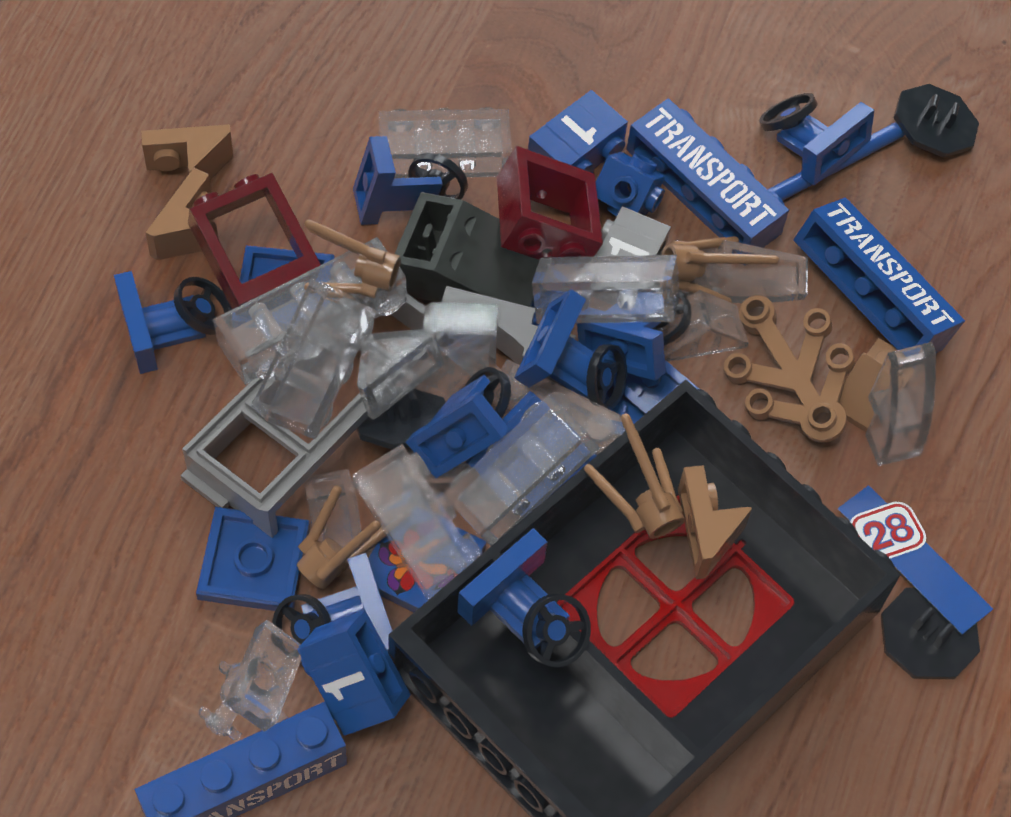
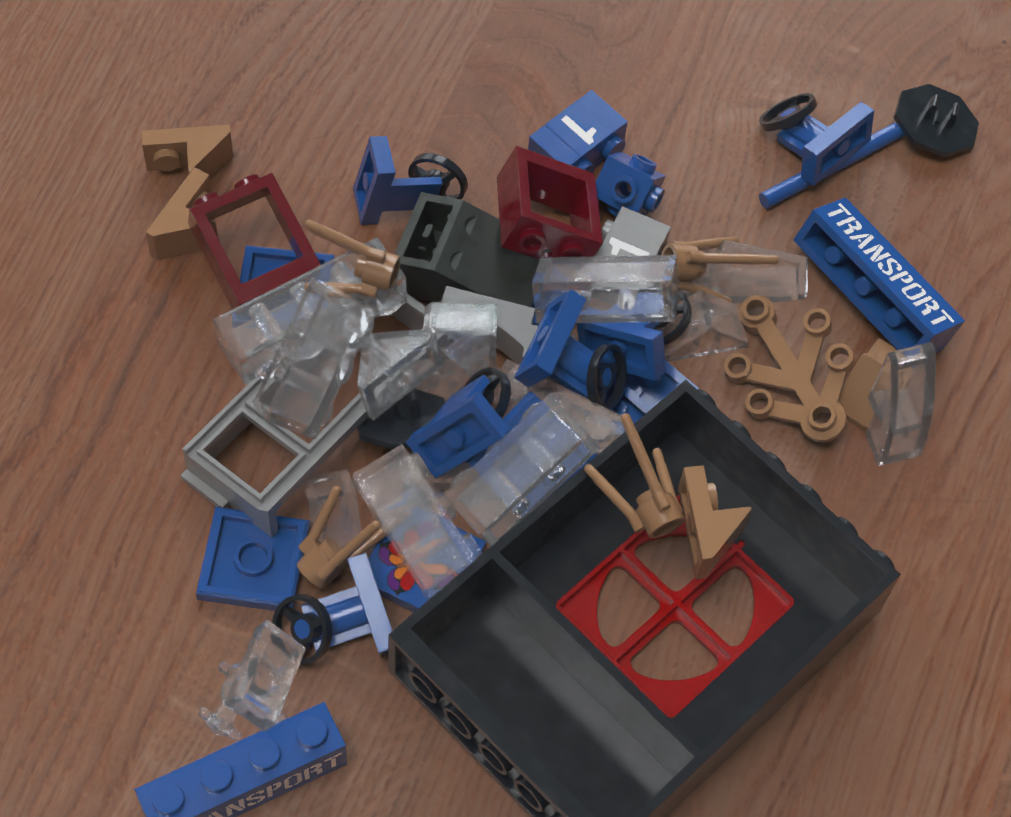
blue piece [114,271,233,374] -> none
blue brick [297,609,411,736] -> none
clear brick [379,107,512,178] -> none
blue piece [458,528,591,667] -> none
brick [626,98,789,254] -> none
blue sticker [837,485,993,634] -> none
black piece [881,588,980,679] -> none

